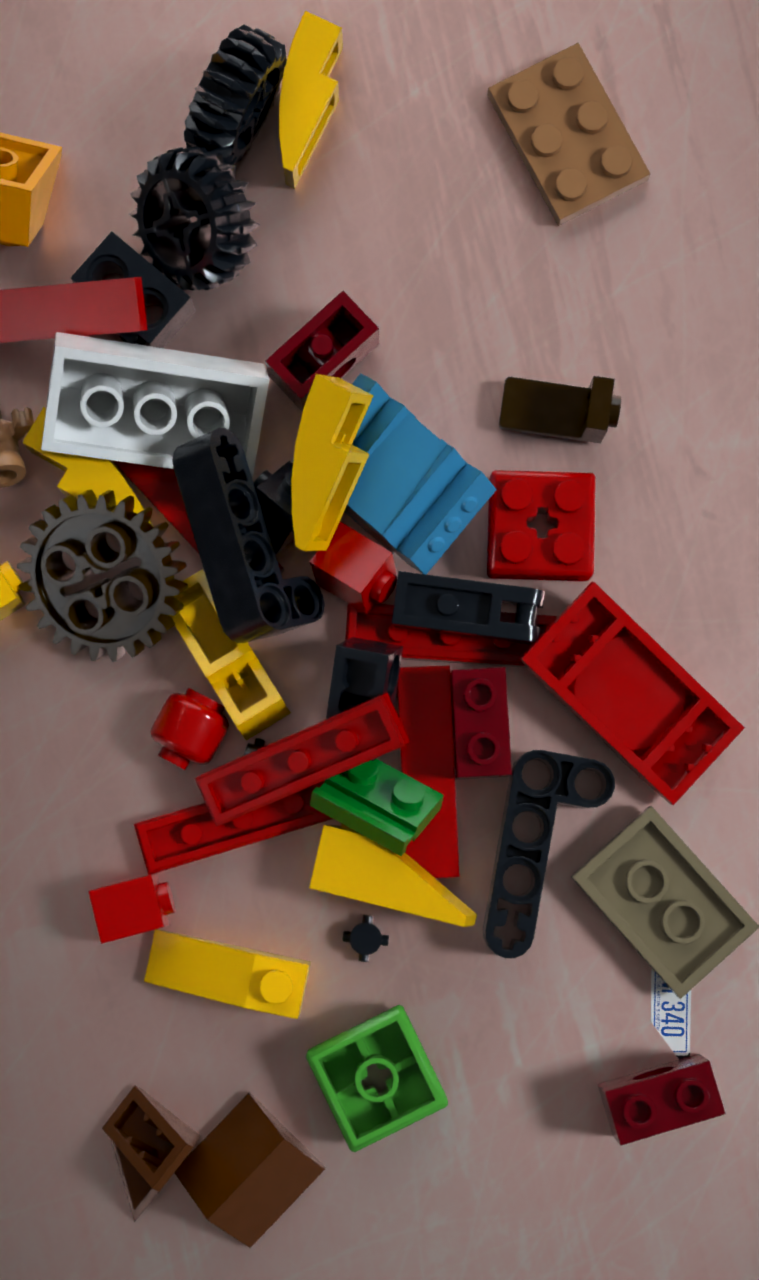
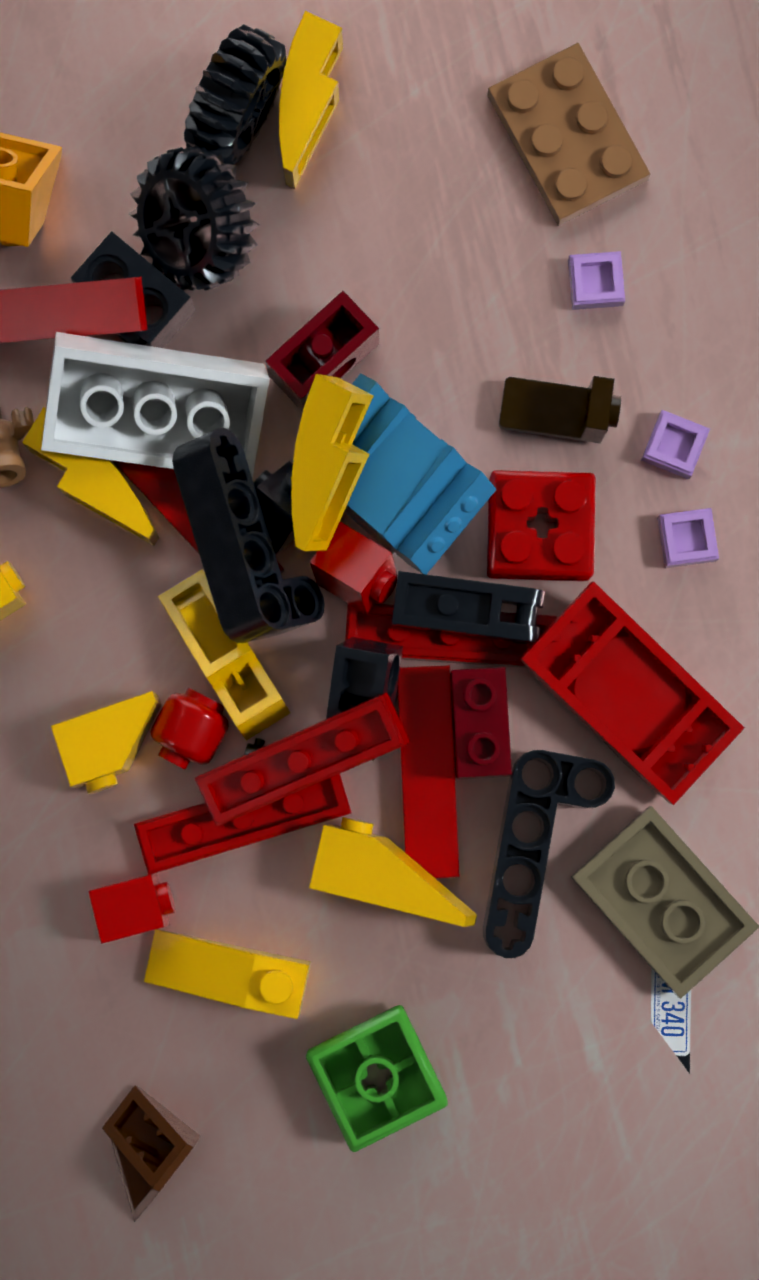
dark brown gear [17,489,188,662] -> none
reddish brown slope [174,1092,326,1248] -> none
green plate [310,759,444,856] -> none
black piece [342,915,389,962] -> none
dark red brick [597,1054,726,1146] -> none
none -> yellow slope [51,691,161,794]
none -> lavender tile [568,251,625,310]
none -> lavender tile [641,410,710,479]
none -> lavender tile [657,508,719,568]

